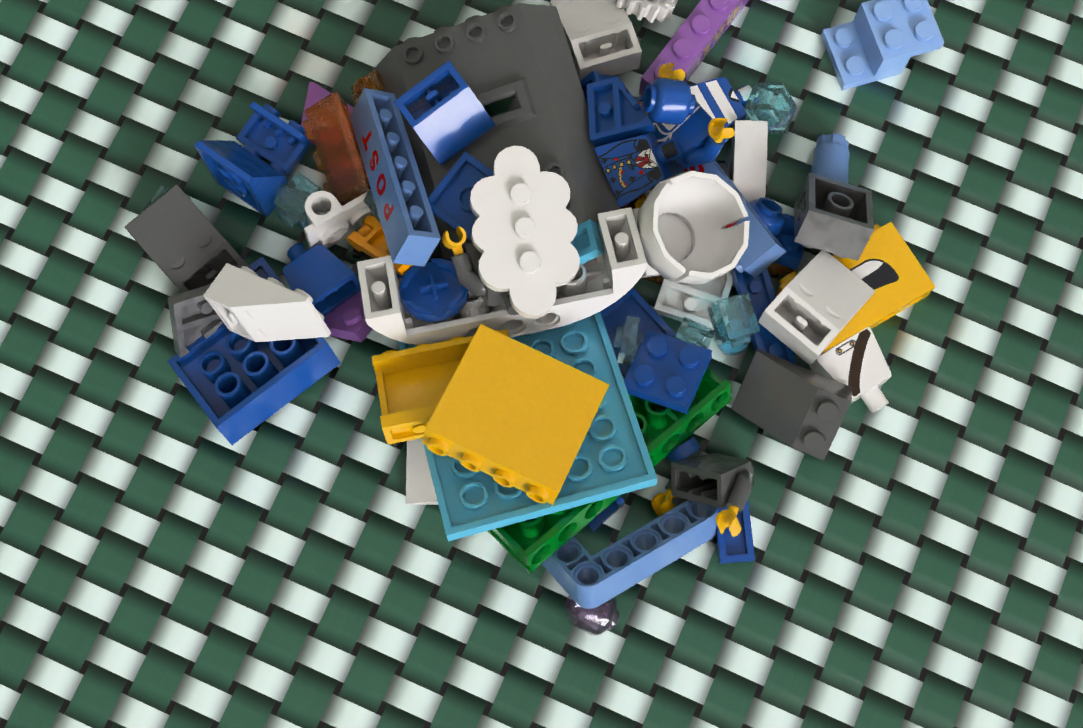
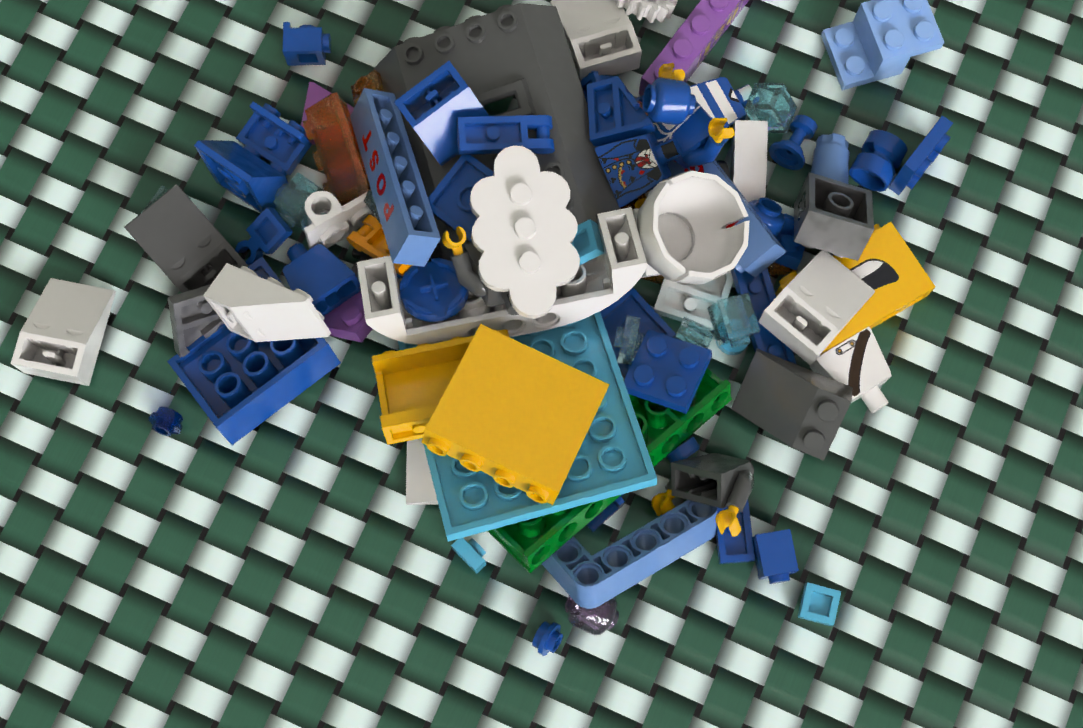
none -> white slope [11,278,116,386]
none -> clear blue plate [149,406,183,436]
none -> blue plate [235,207,293,265]
none -> blue brick [283,22,331,66]
none -> medium azure plate [451,538,487,574]
none -> blue plate [456,115,555,155]
none -> blue plate [532,621,563,656]
none -> blue brick [753,529,799,584]
none -> blue piece [769,115,818,170]
none -> medium azure plate [798,582,841,626]
none -> blue wheel [849,130,908,192]
none -> blue plate [889,115,953,195]

